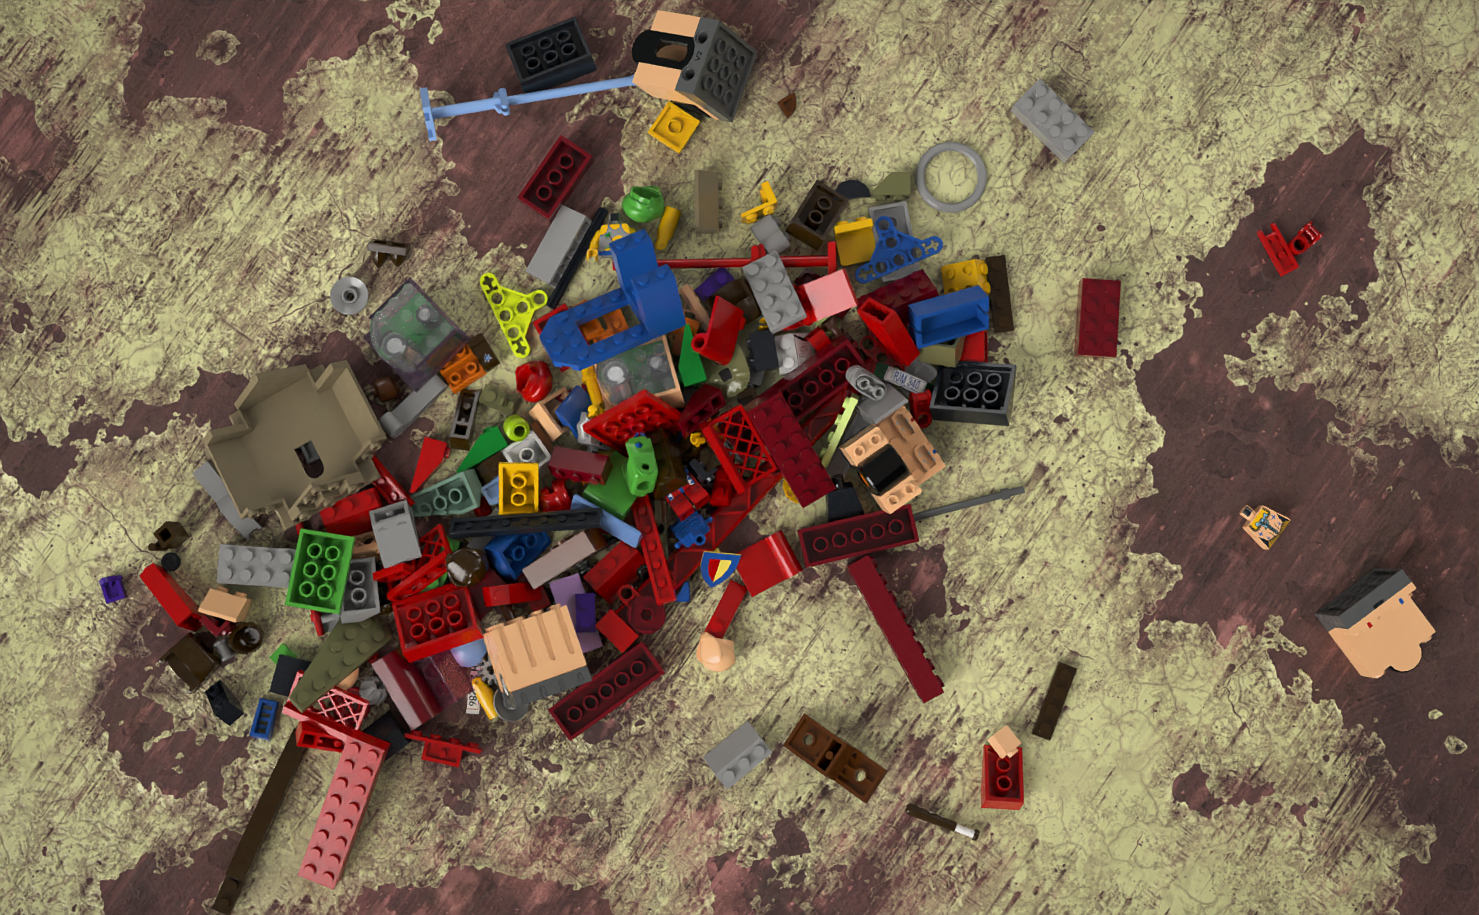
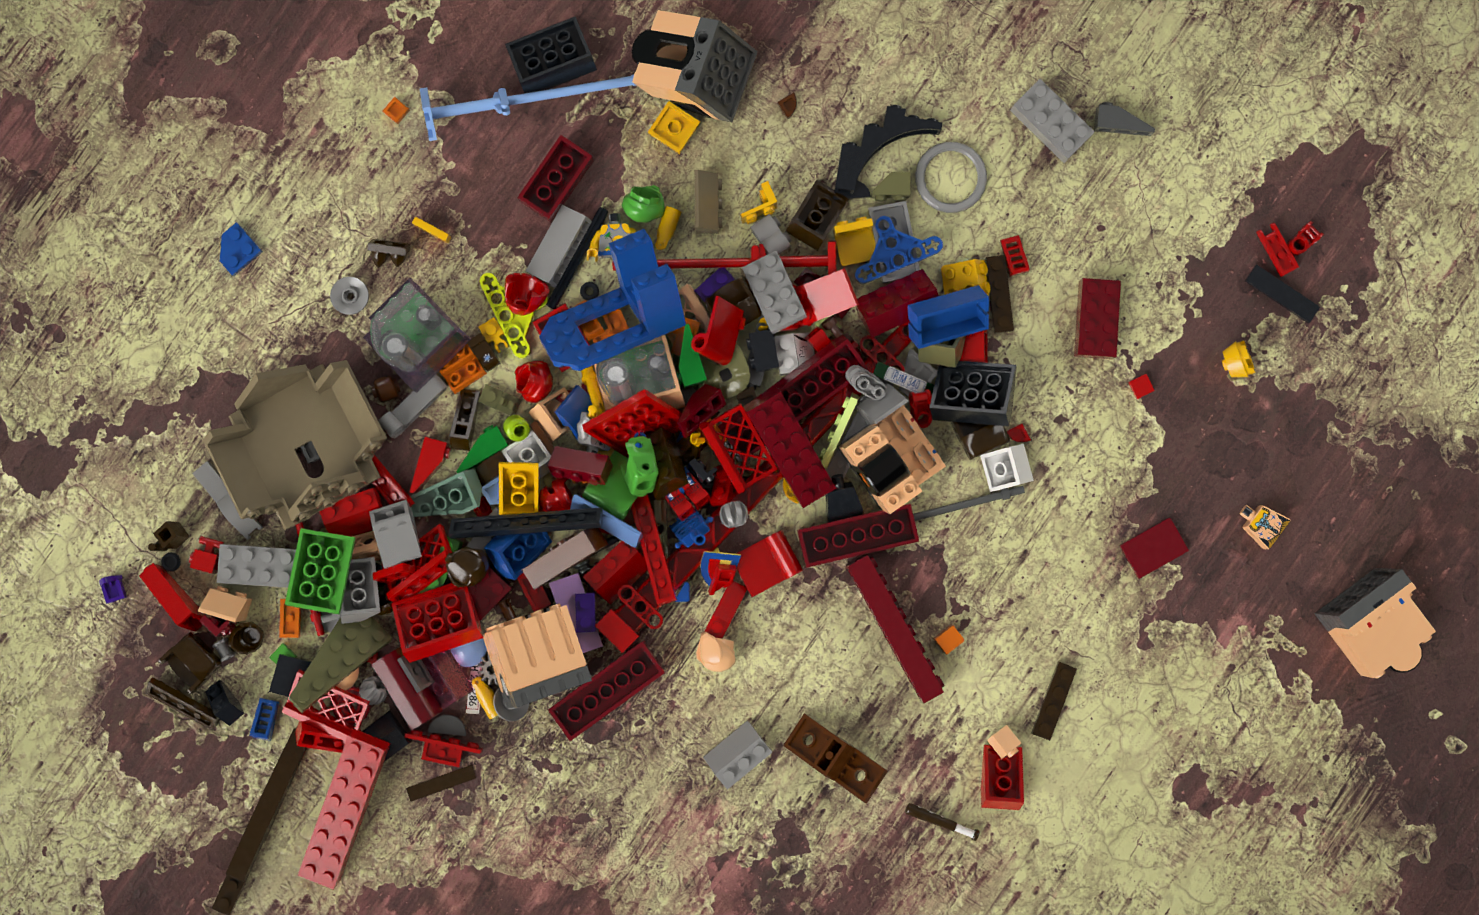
red slope [482,582,541,607] -> none
dark red tile [627,595,666,634] -> none
pearl dark grey bush [636,564,649,582] -> none
red slope [856,297,920,367] -> none
none -> dark brown plate [145,677,219,731]
none -> red brick [189,536,224,574]
none -> blue plate [220,222,263,276]
none -> orange plate [279,599,301,638]
none -> orange tile [383,97,410,124]
none -> dark grey plate [397,656,435,693]
none -> dark brown sticker [406,765,476,802]
none -> yellow tile [412,217,451,244]
none -> dark grey tile [428,714,467,736]
none -> yellow plate [478,317,509,353]
none -> red hair [504,273,550,316]
none -> black plate [580,282,599,301]
none -> red tile [708,564,737,595]
none -> light grey piece [720,501,748,528]
none -> black arch [834,105,943,196]
none -> orange panel [933,624,964,655]
none -> dark brown piece [951,422,1010,460]
none -> white slope [980,444,1034,492]
none -> red slope [1000,235,1030,277]
none -> red tile [1007,423,1031,443]
none -> dark grey slope [1094,102,1155,136]
none -> dark red tile [1119,517,1189,579]
none -> red tile [1128,374,1155,399]
none -> yellow cone [1222,340,1256,377]
none -> black tile [1245,264,1320,323]

